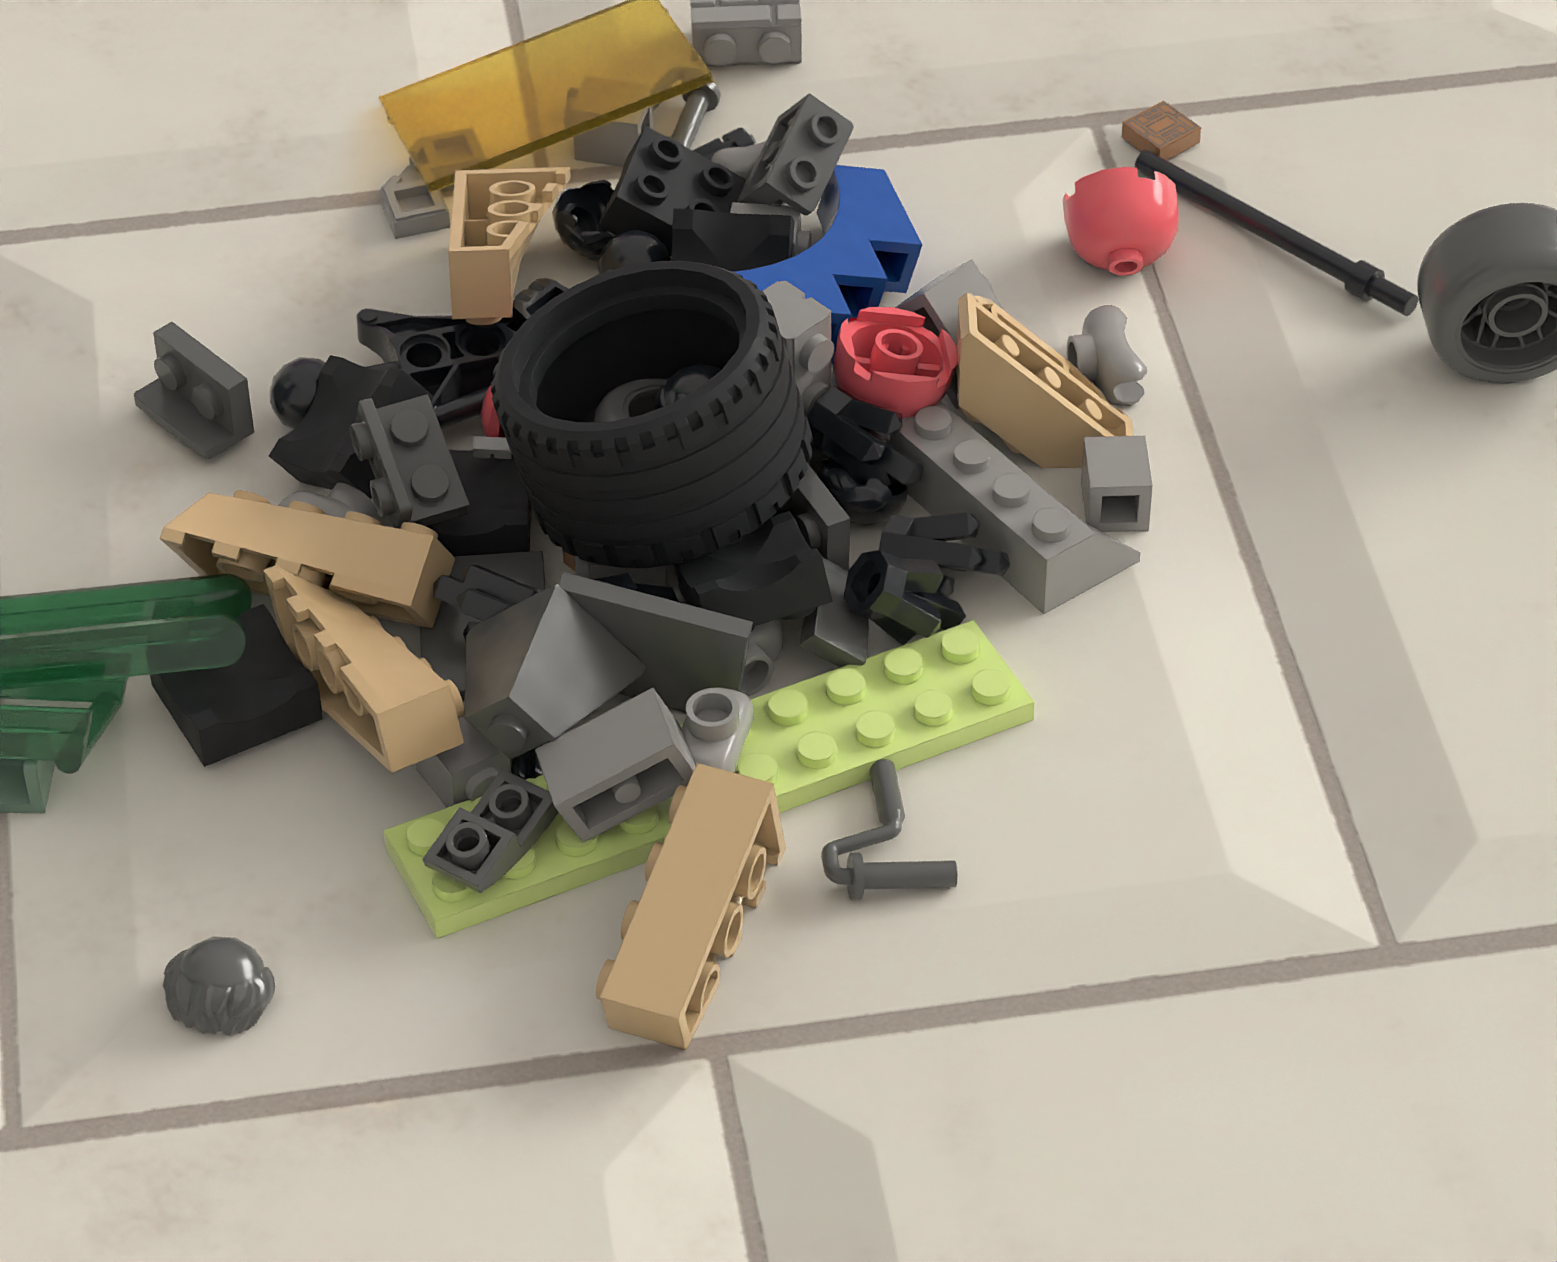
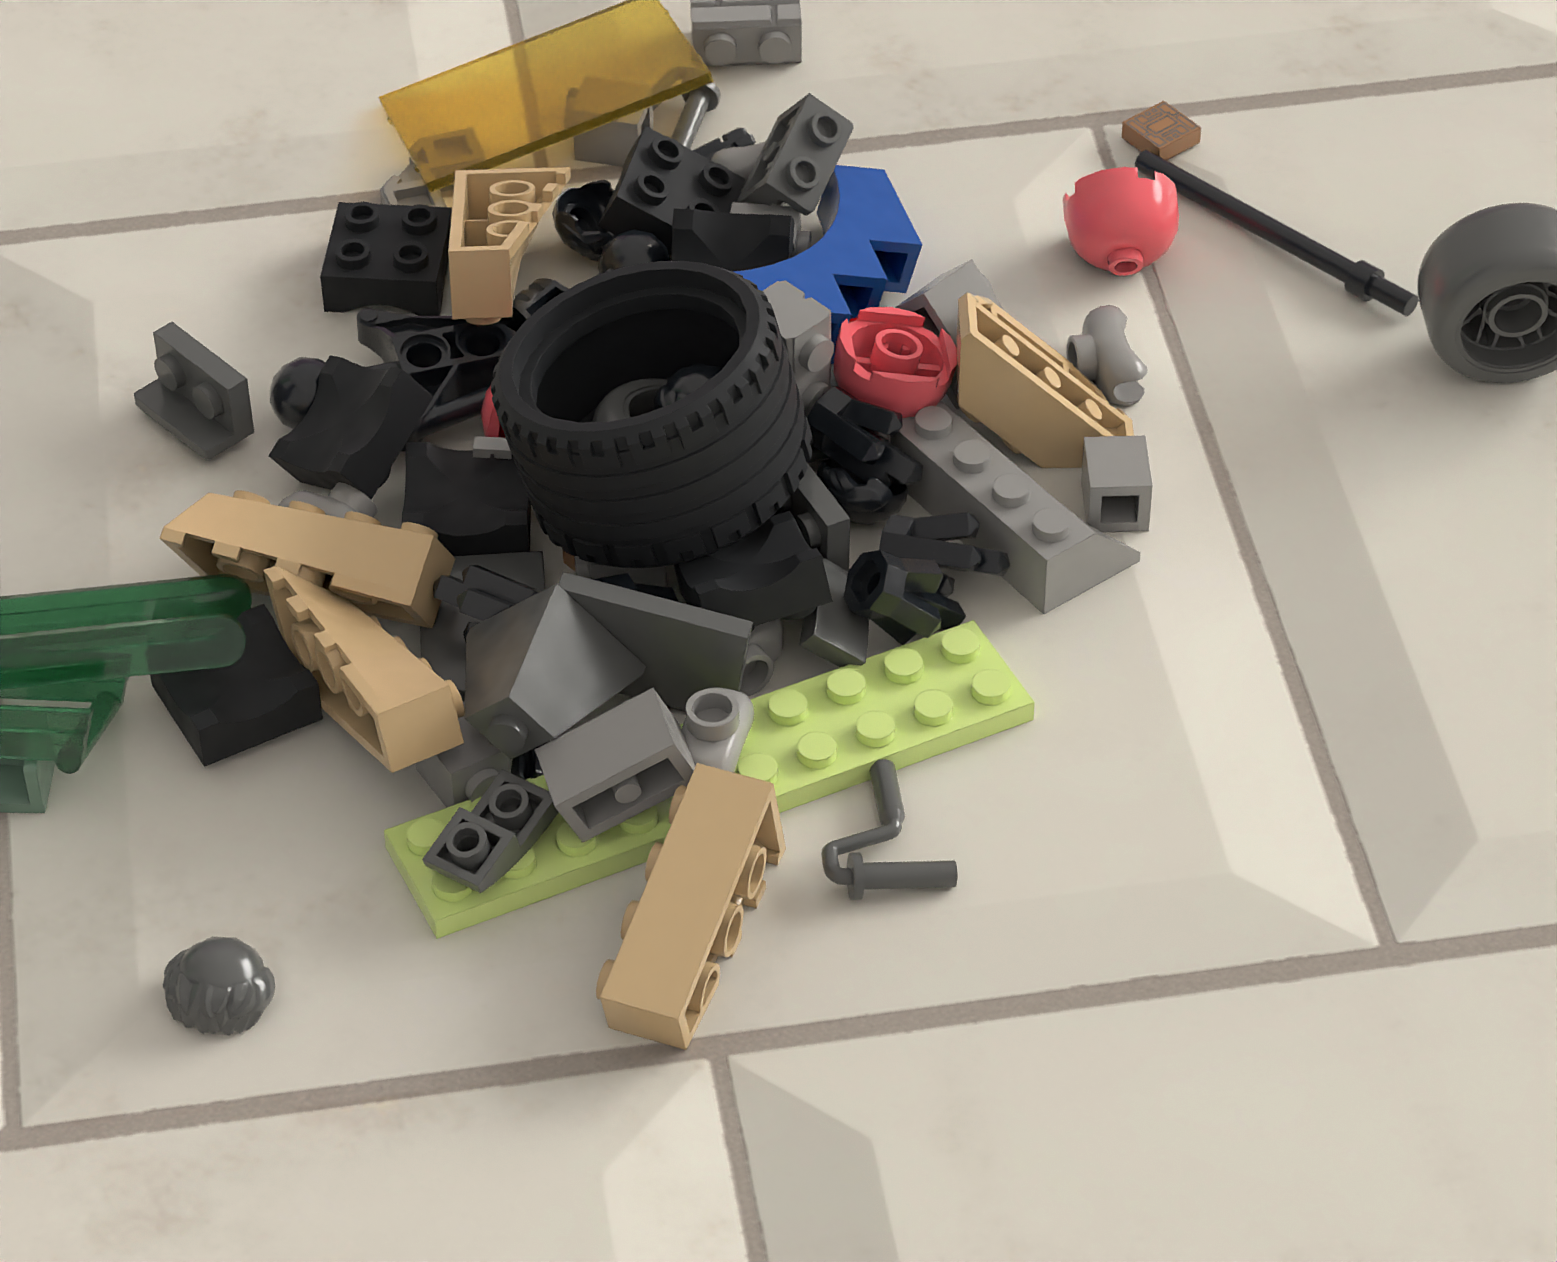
dark grey bracket [349,394,470,529] -> none
none -> black brick [320,202,452,316]

